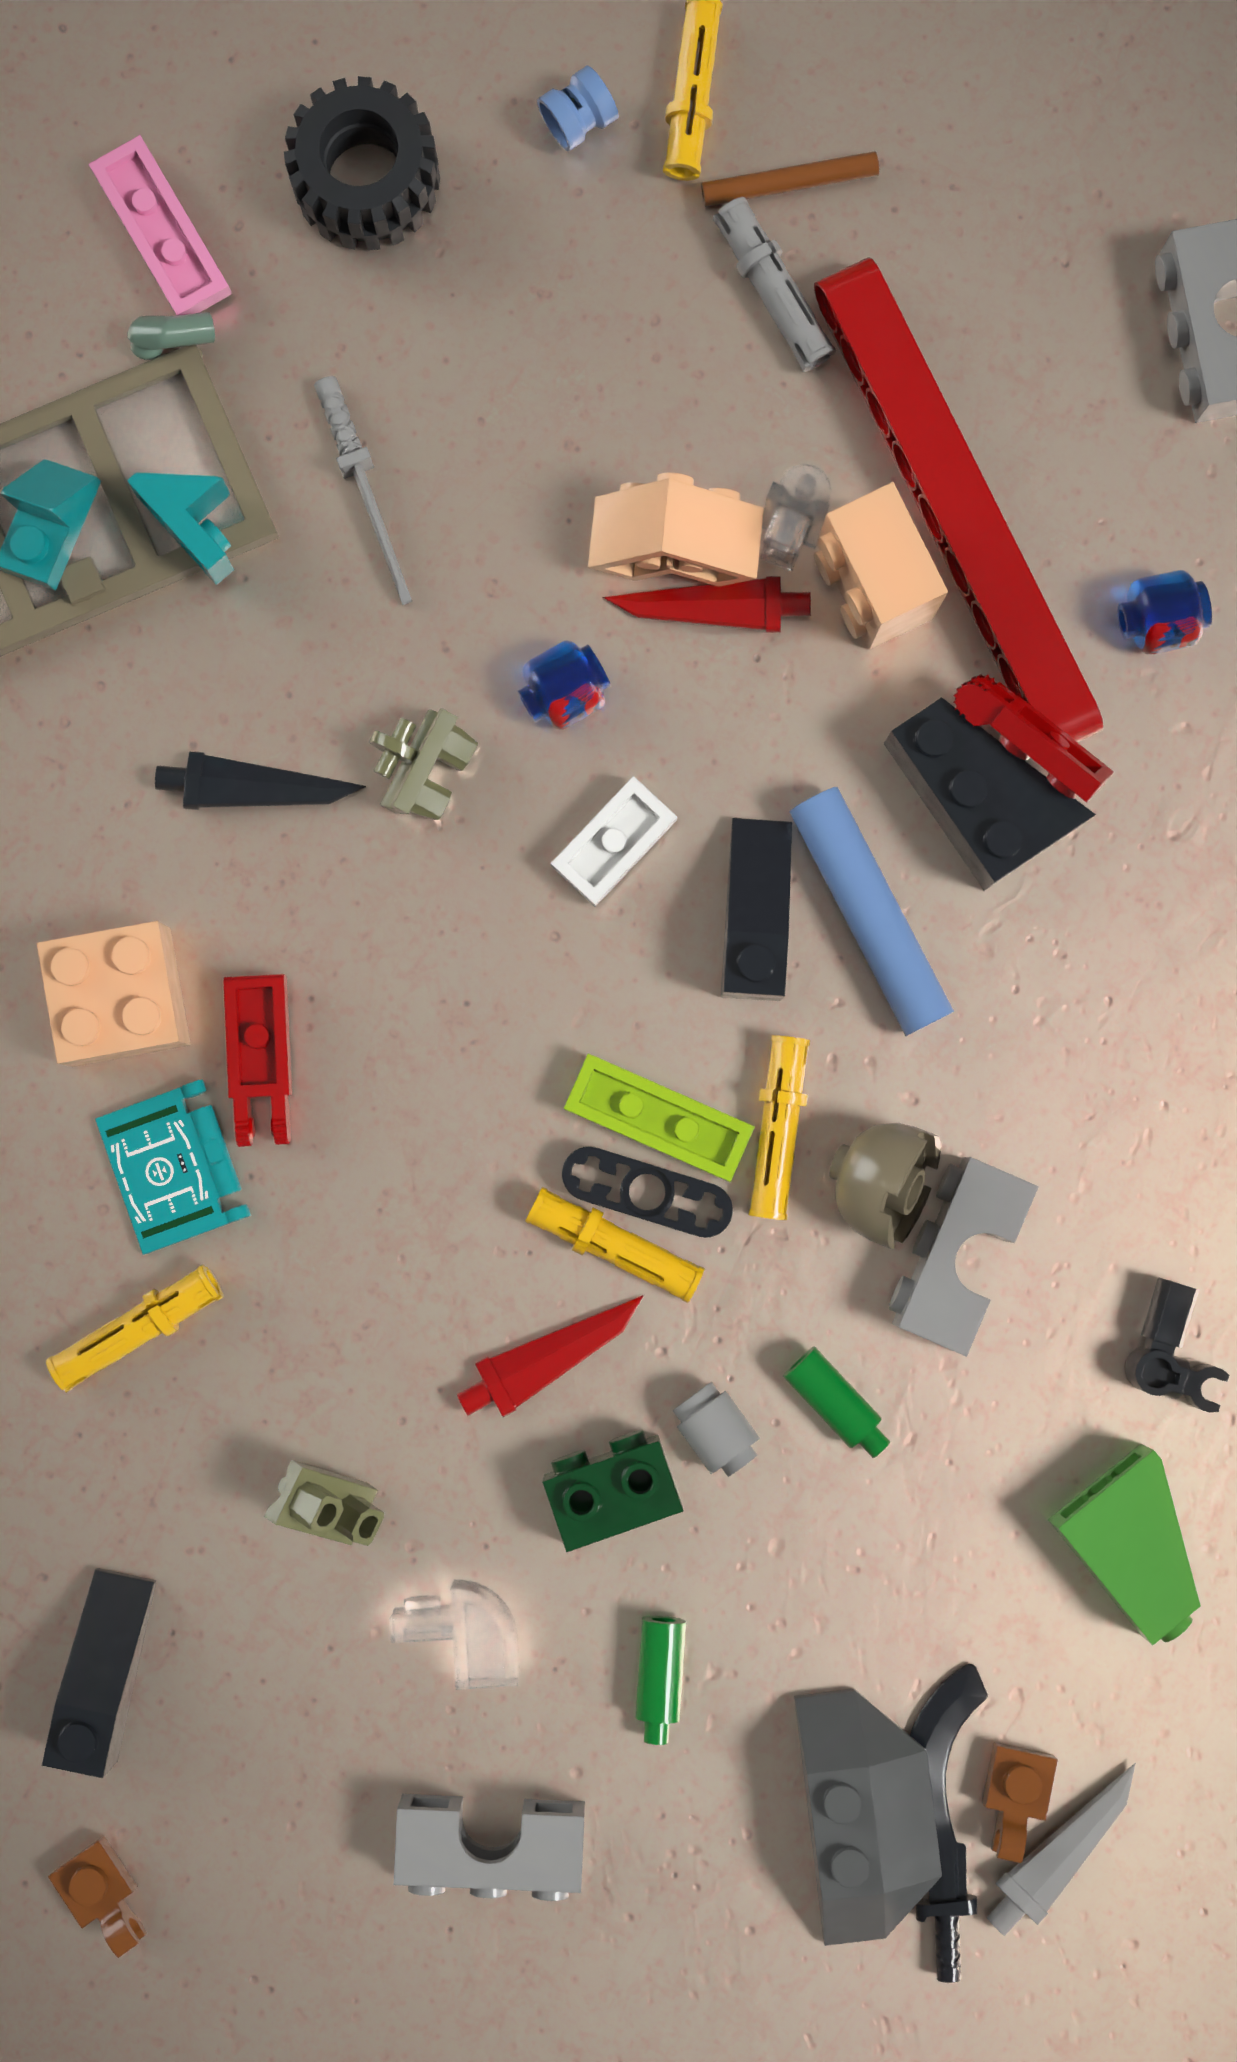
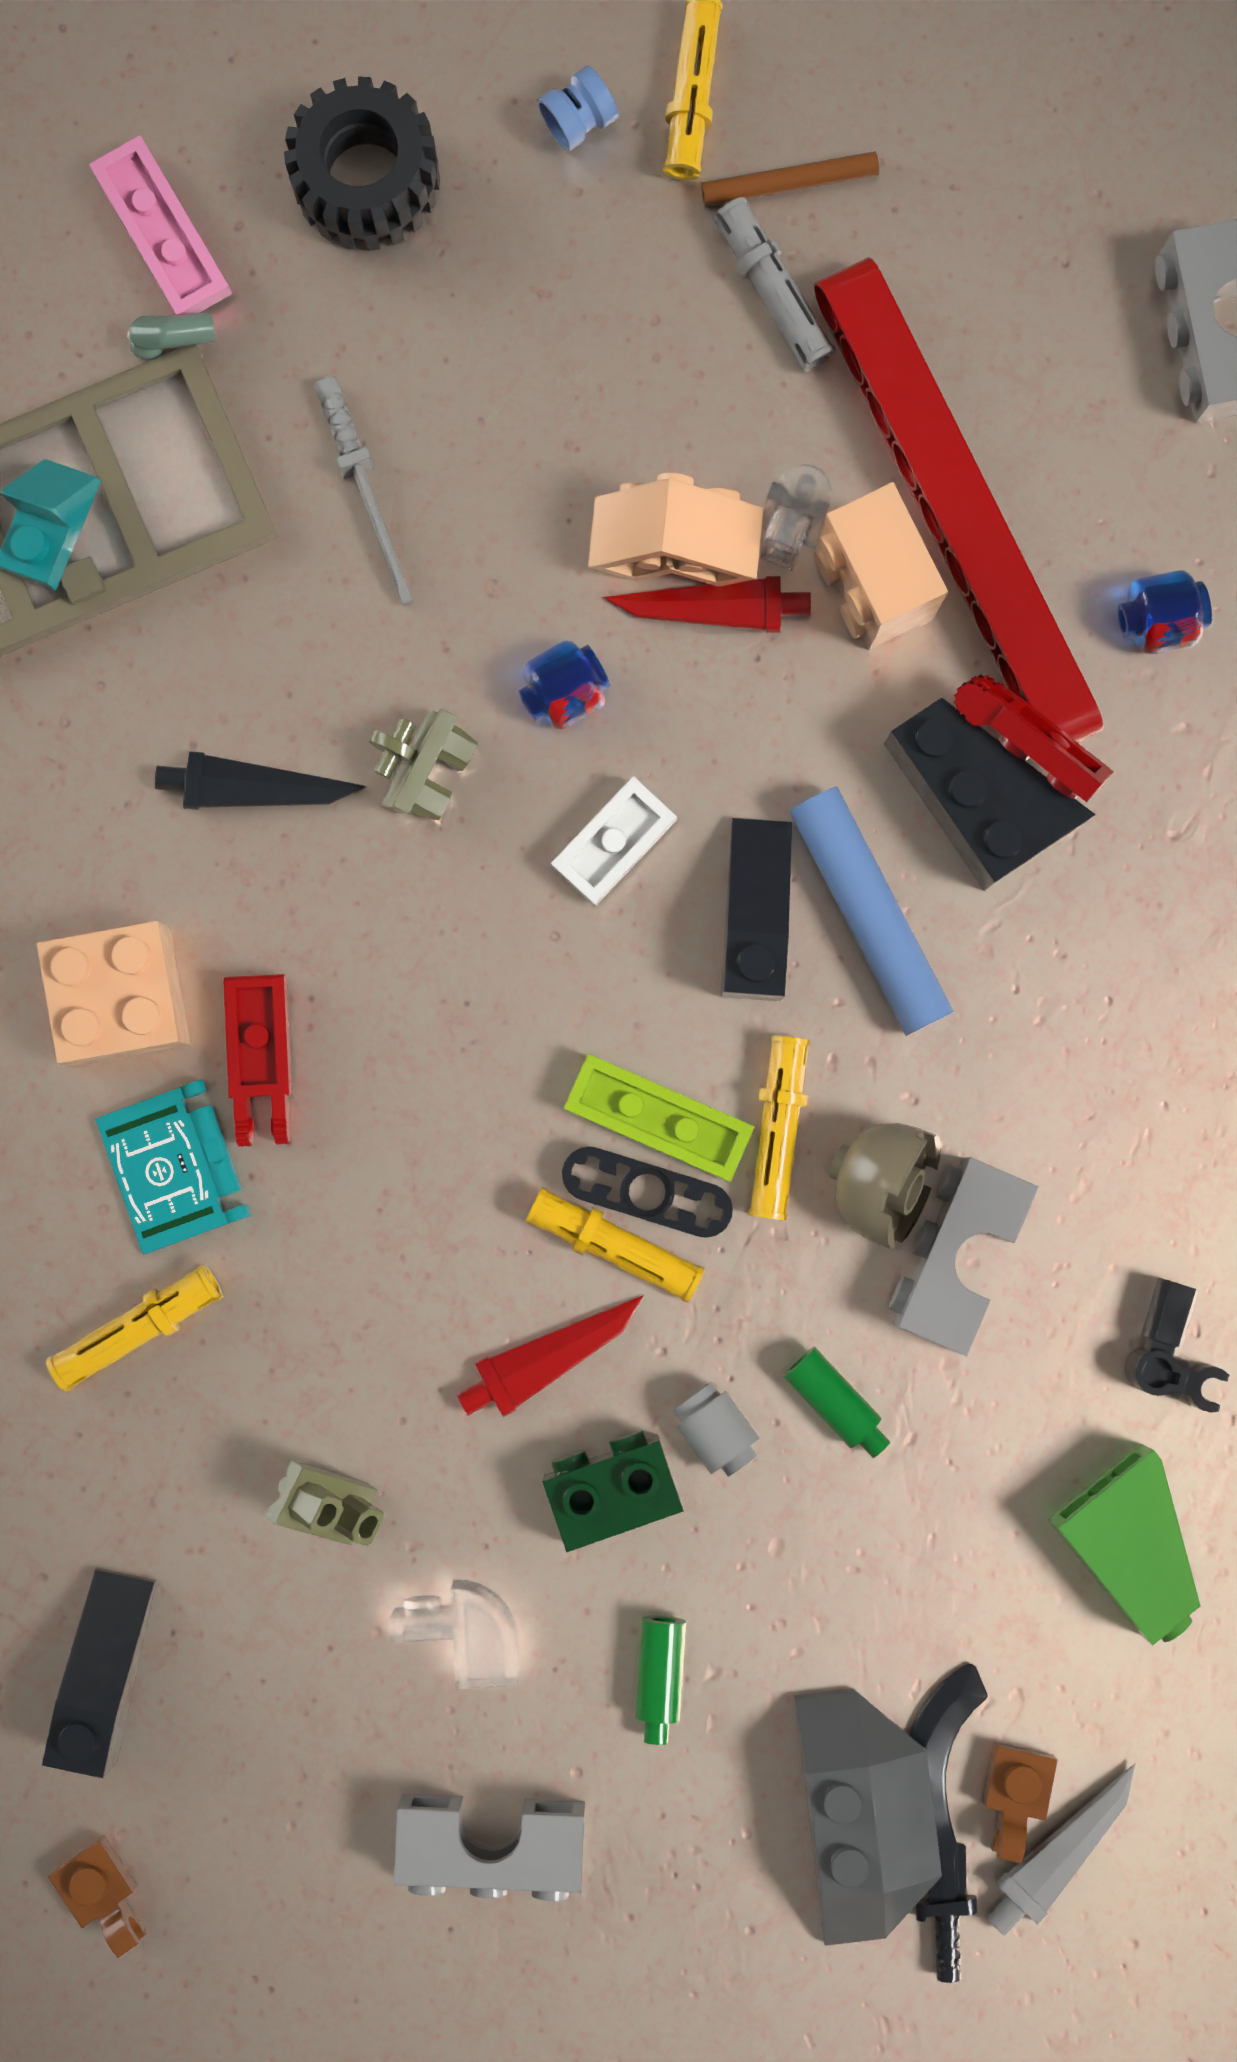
teal slope [127,472,234,585] -> none

